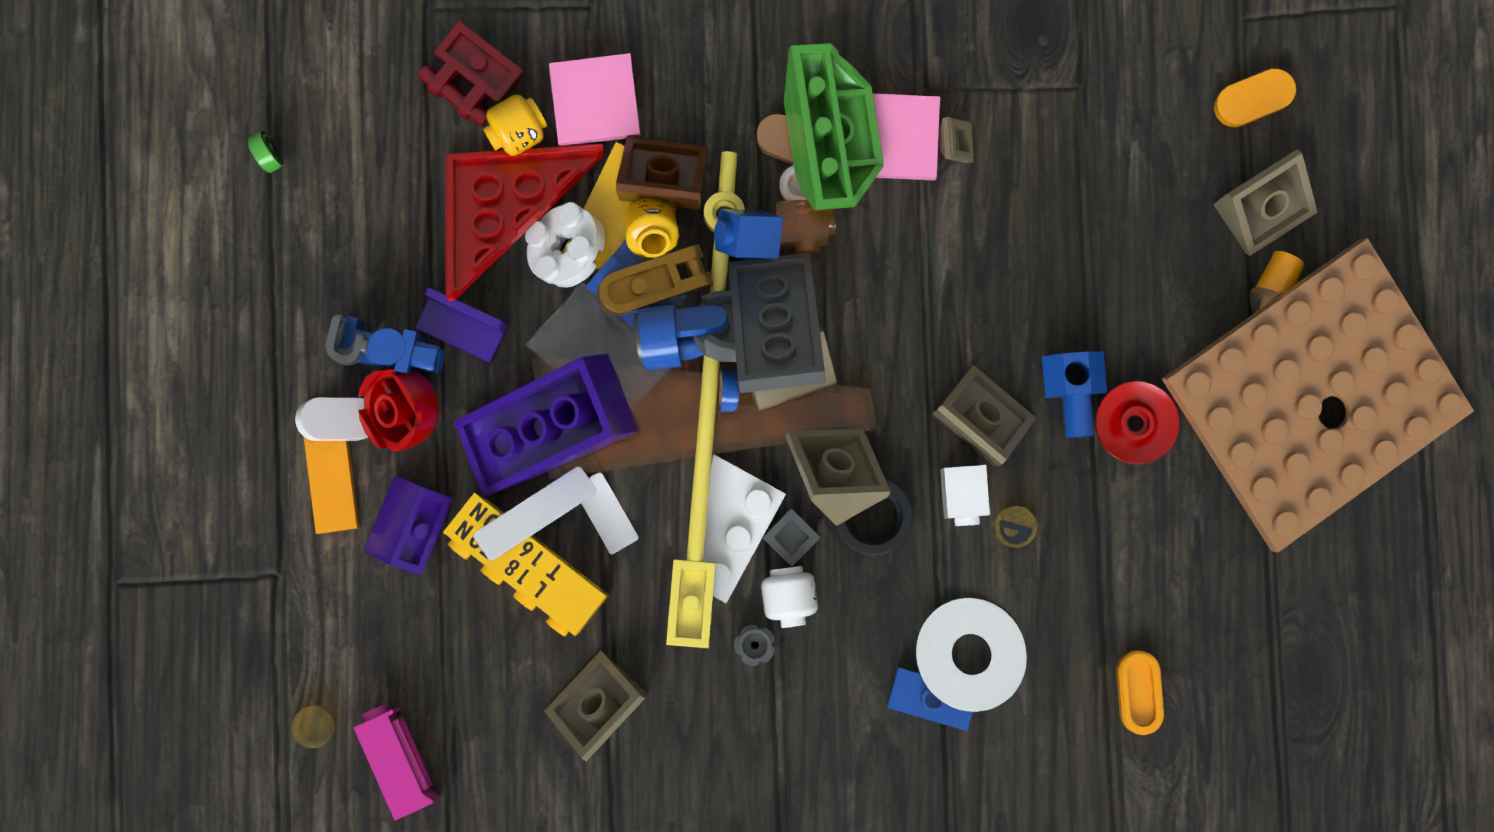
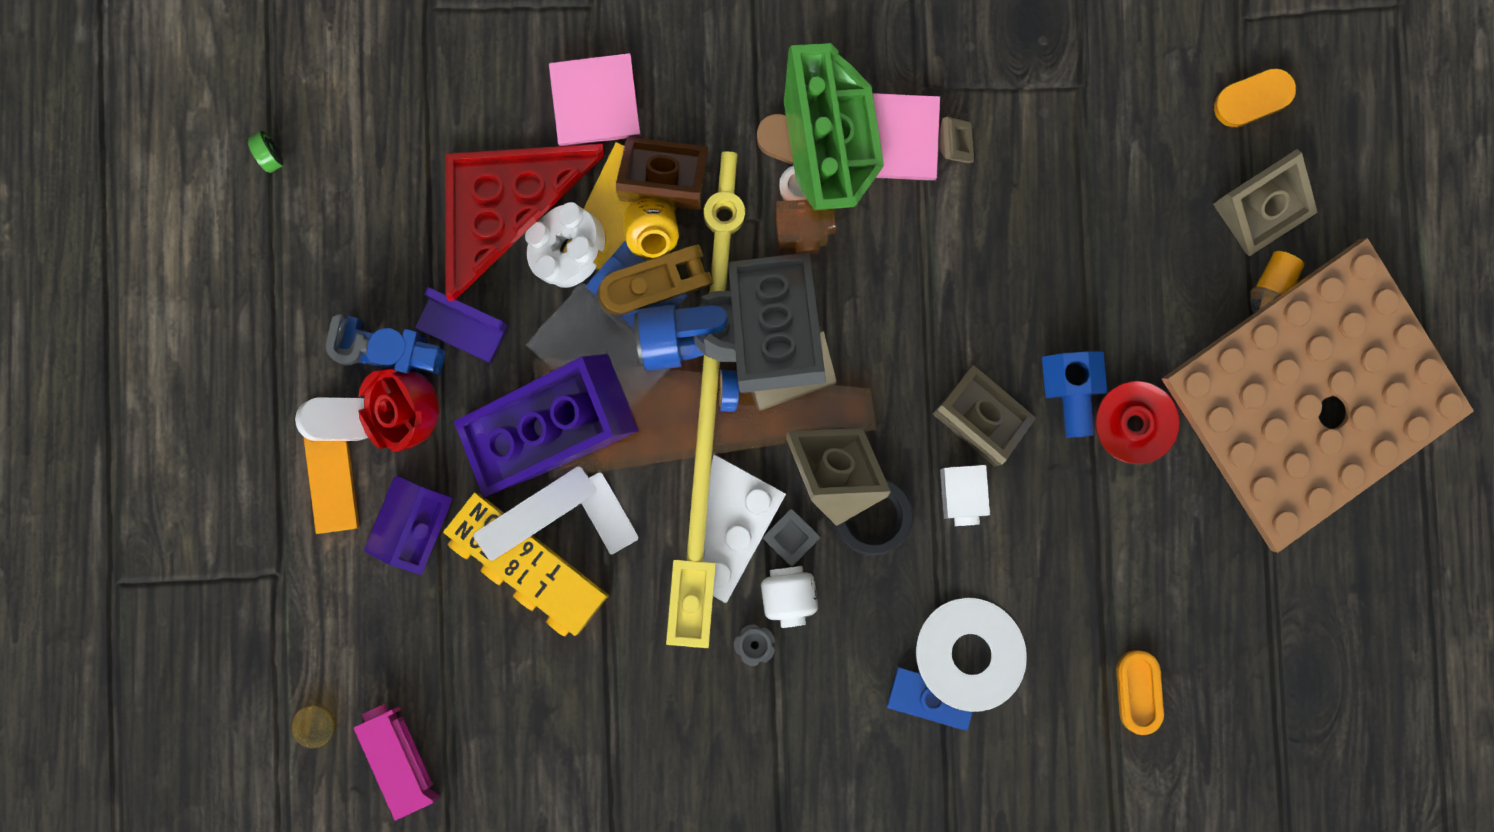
dark red plate [417,21,525,127] -> none
yellow head [483,94,547,156] -> none
dark tan slope [544,650,648,762] -> none
blue brick [714,209,783,258] -> none
clear yellow tile [994,506,1037,548] -> none

